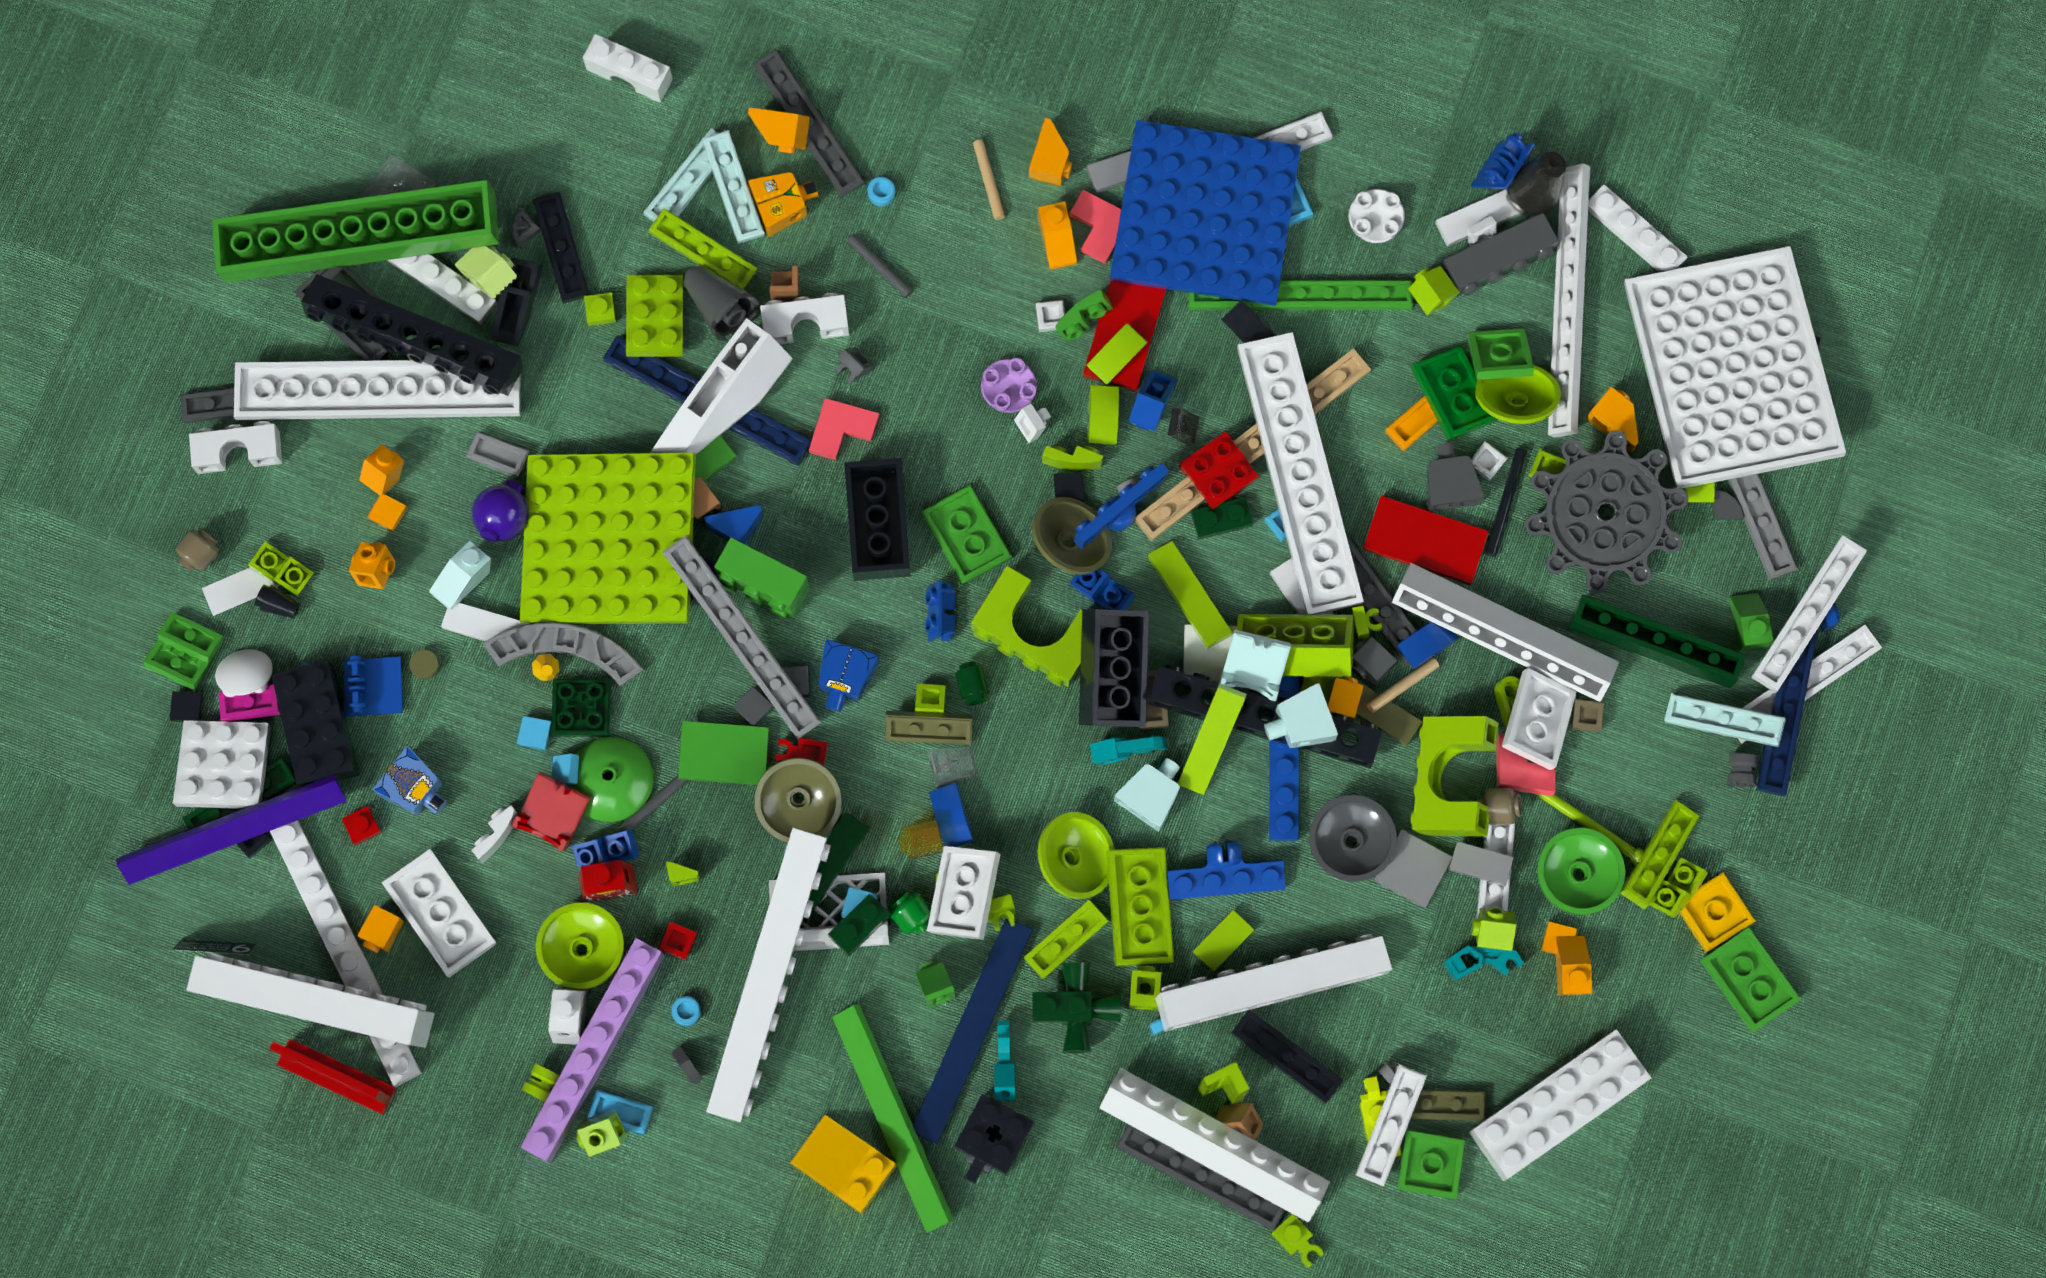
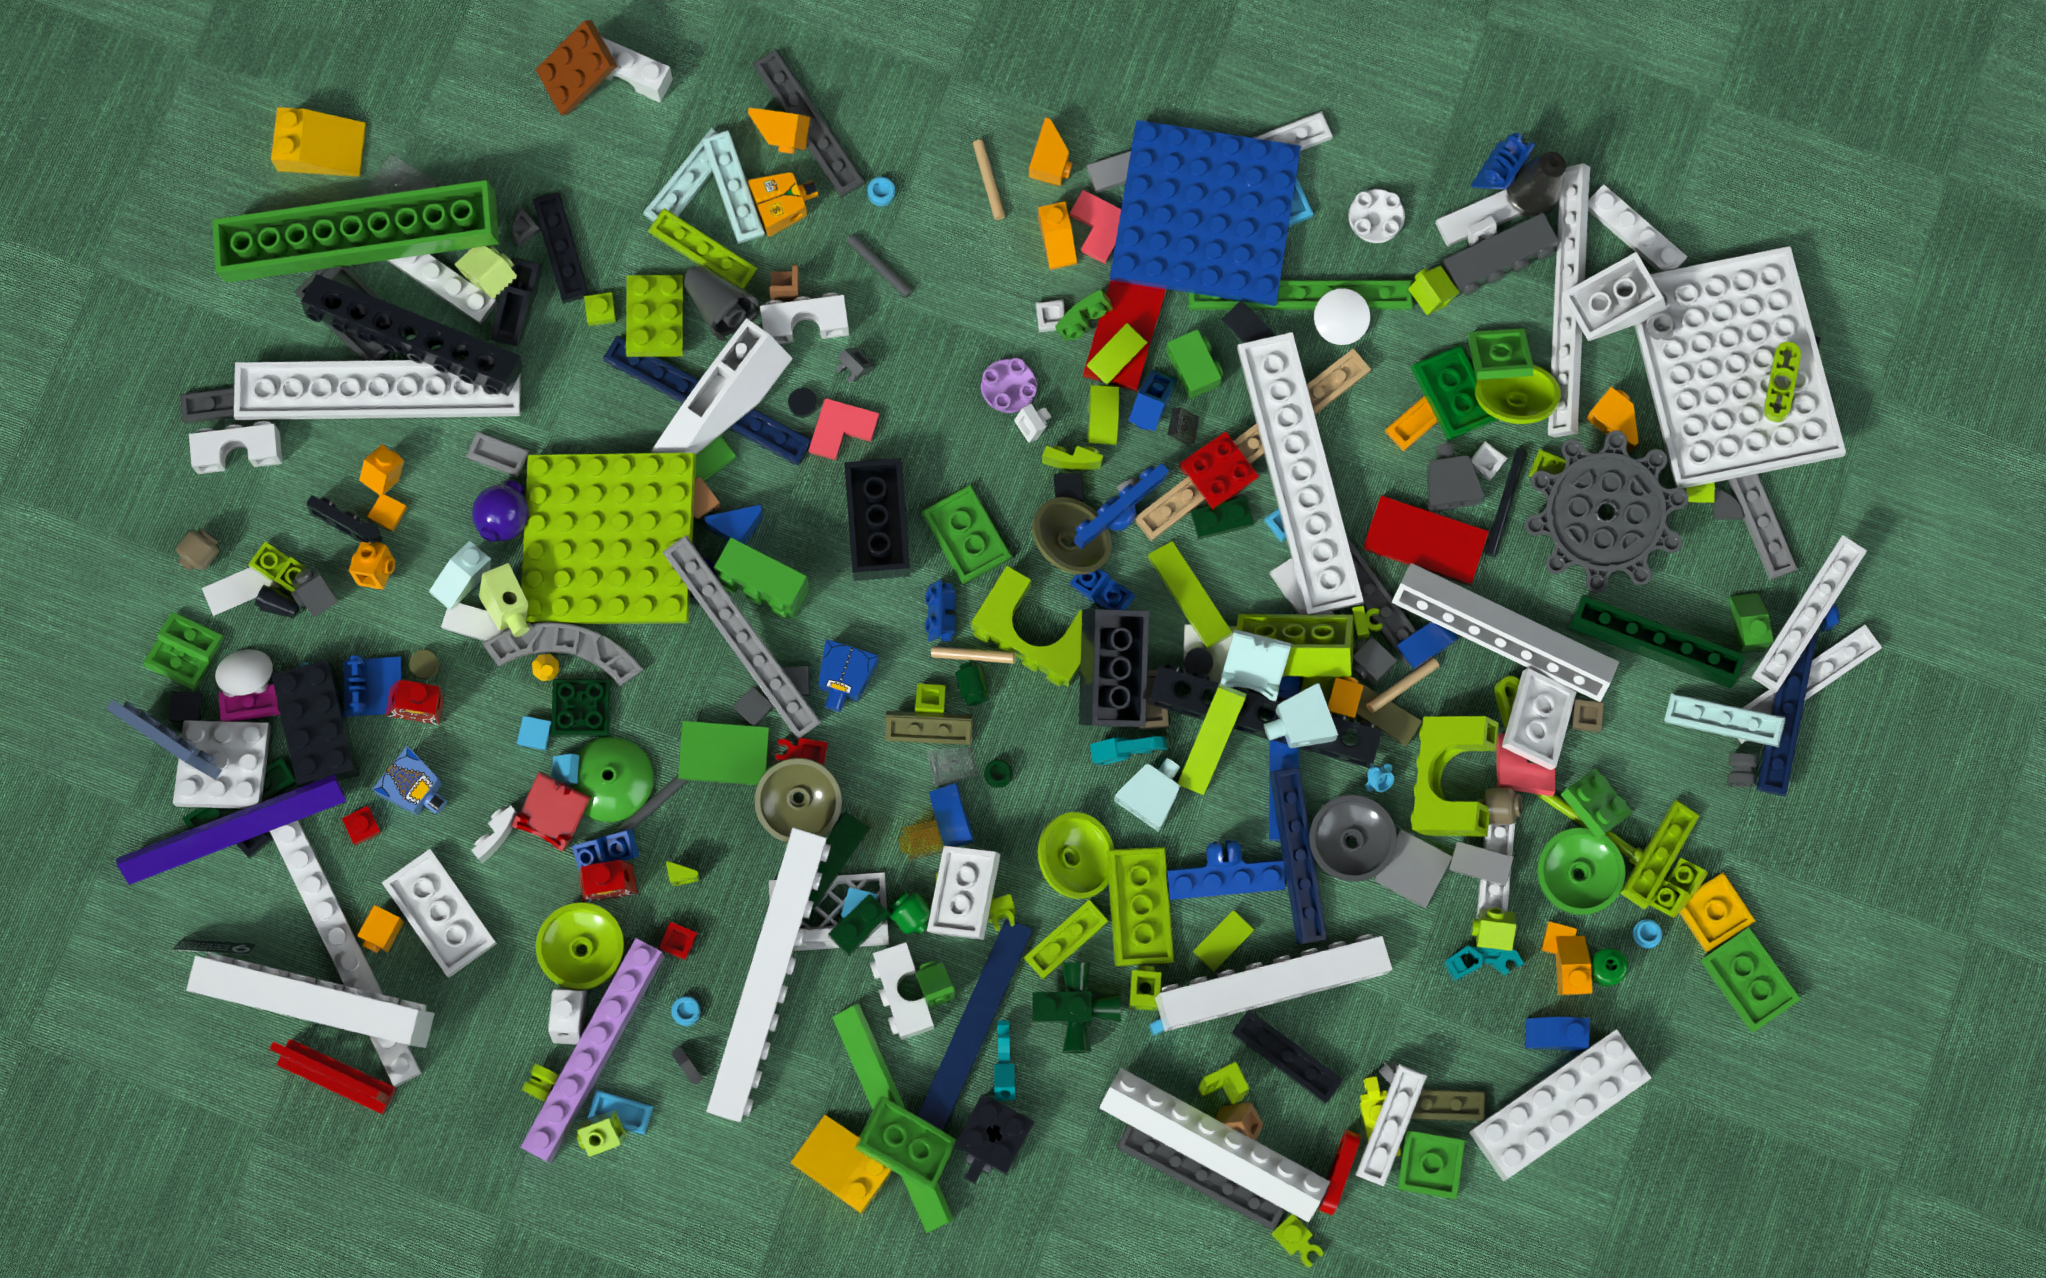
none -> sand blue plate [107,700,222,780]
none -> yellow slope [271,107,366,177]
none -> dark grey brick [291,566,338,617]
none -> black hinge [307,495,382,544]
none -> red torso [385,680,445,725]
none -> yellowish green torso [479,563,530,637]
none -> dark orange plate [535,20,617,115]
none -> black tile [788,388,817,418]
none -> bright green tile [854,1096,957,1192]
none -> white arch [870,942,934,1040]
none -> tan bar [931,646,1016,664]
none -> dark green plate [984,759,1013,788]
none -> bright green brick [1166,329,1224,400]
none -> black tile [1184,648,1213,676]
none -> dark blue tile [1269,767,1327,944]
none -> white dish [1314,289,1370,345]
none -> red beam [1318,1129,1361,1216]
none -> medium azure plate [1365,763,1394,792]
none -> blue slope [1525,1017,1589,1052]
none -> white slope [1561,252,1667,341]
none -> bright green plate [1561,768,1633,839]
none -> green head [1590,947,1629,988]
none -> medium azure plate [1632,919,1662,949]
none -> light grey plate [1647,313,1676,340]
none -> lime beam [1763,342,1801,422]

